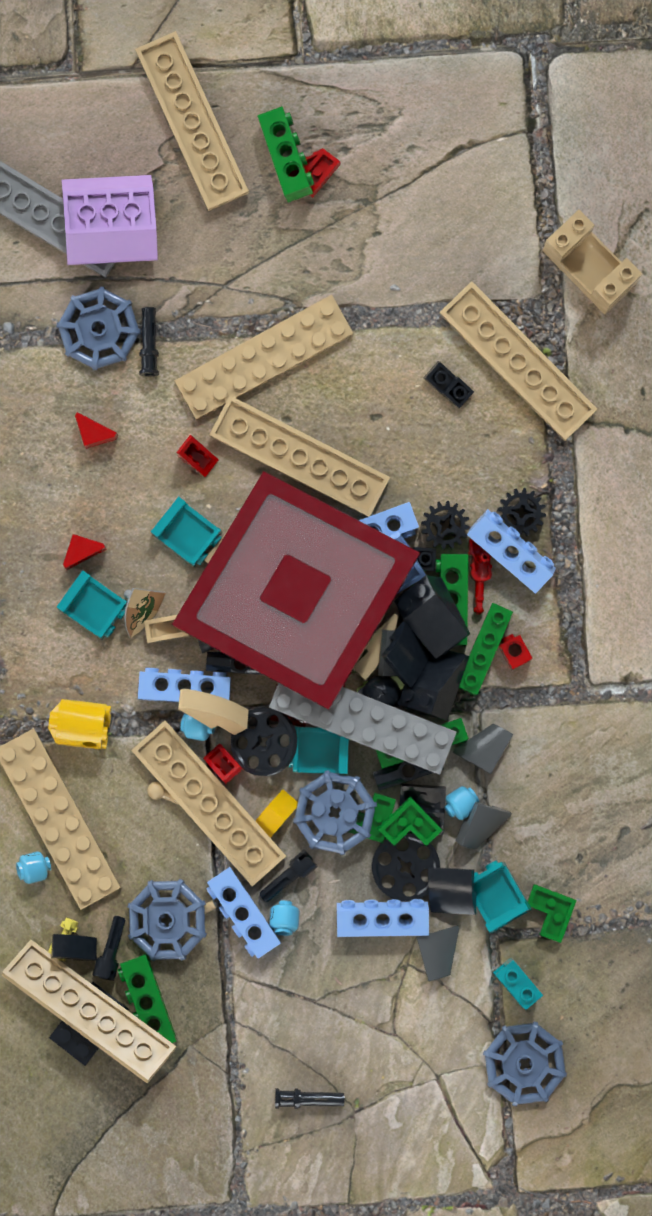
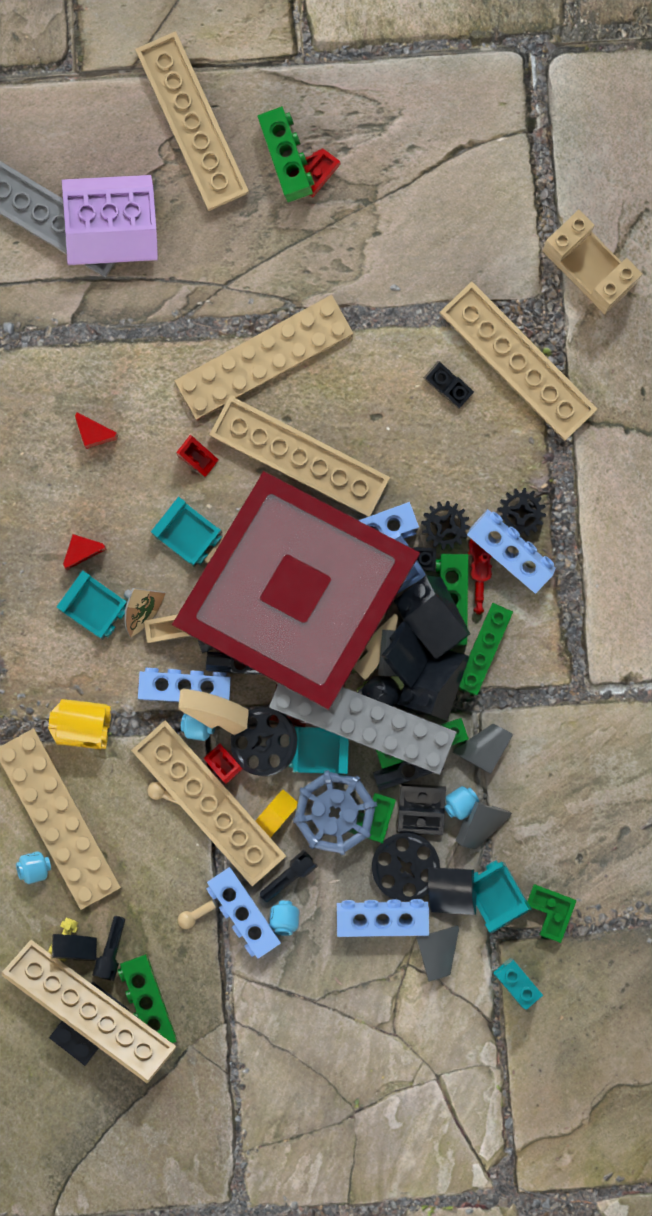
sand blue plate [56,287,141,370] -> none
sand blue plate [127,879,207,961] -> none
black pin [139,307,159,377] -> none
black pin [275,1088,344,1109] -> none
green plate [378,797,443,846] -> none
sand blue plate [483,1021,567,1107] -> none
red brick [499,634,533,671] -> none

